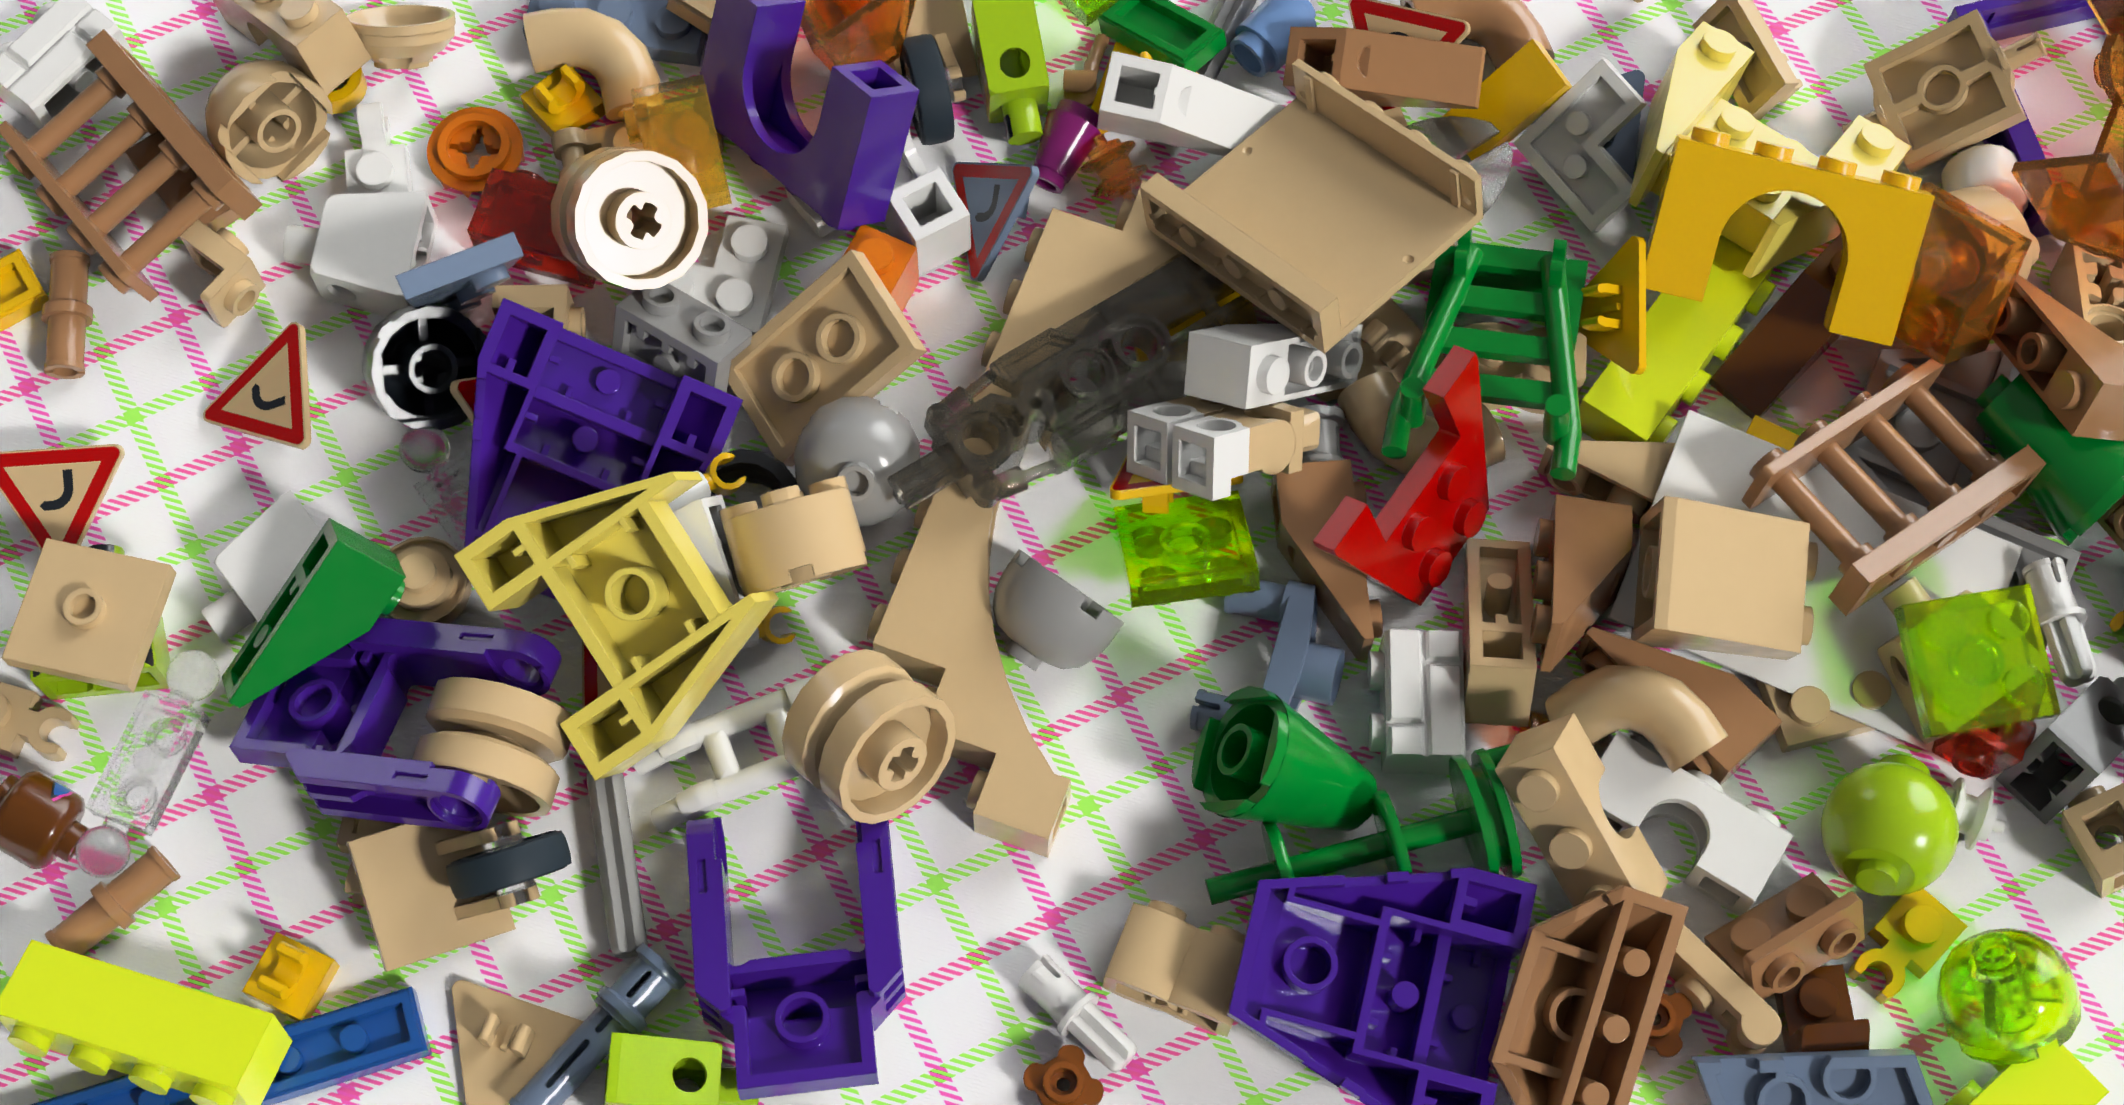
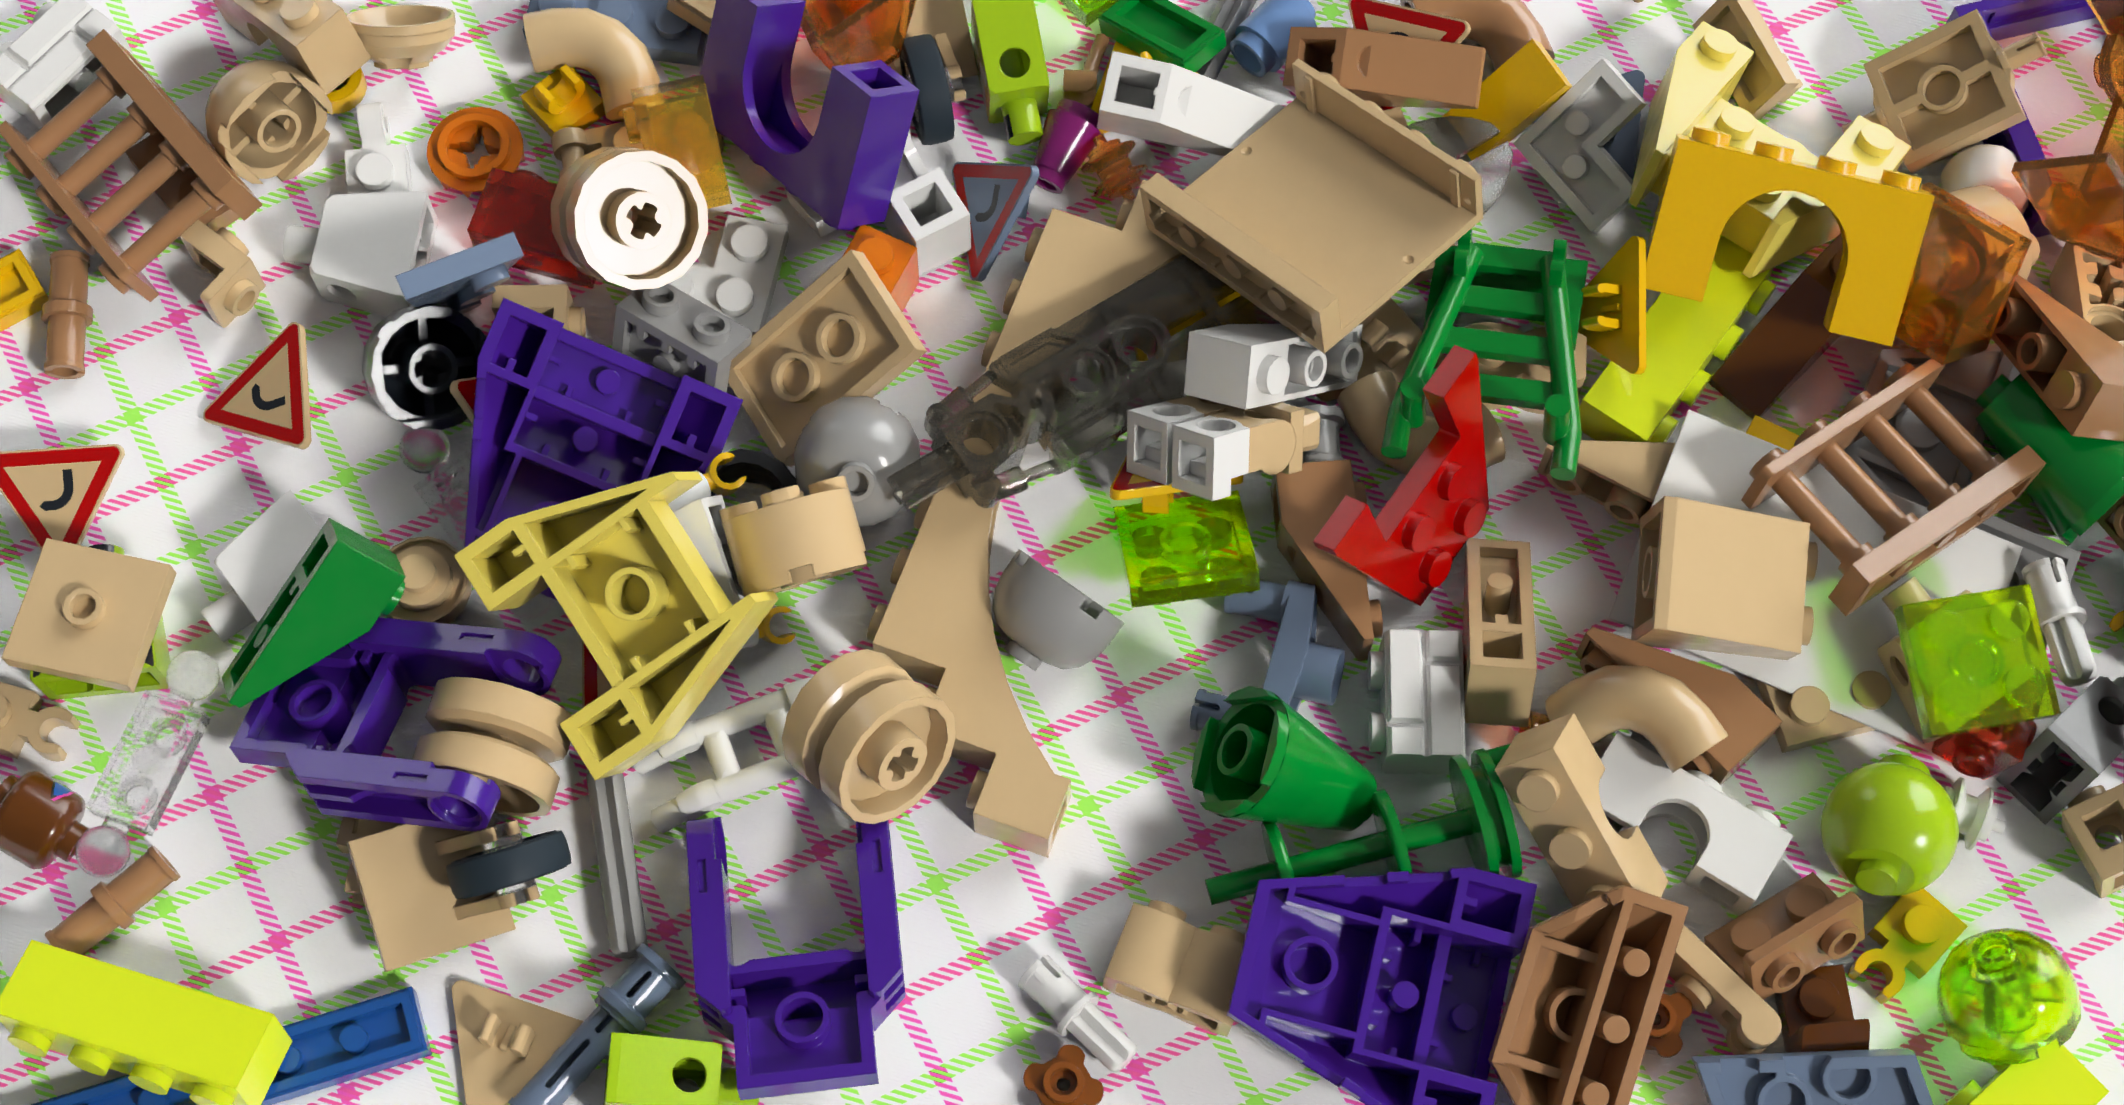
yellow tile [242,932,340,1021] -> none
medium nougat slope [1530,494,1632,673] -> none

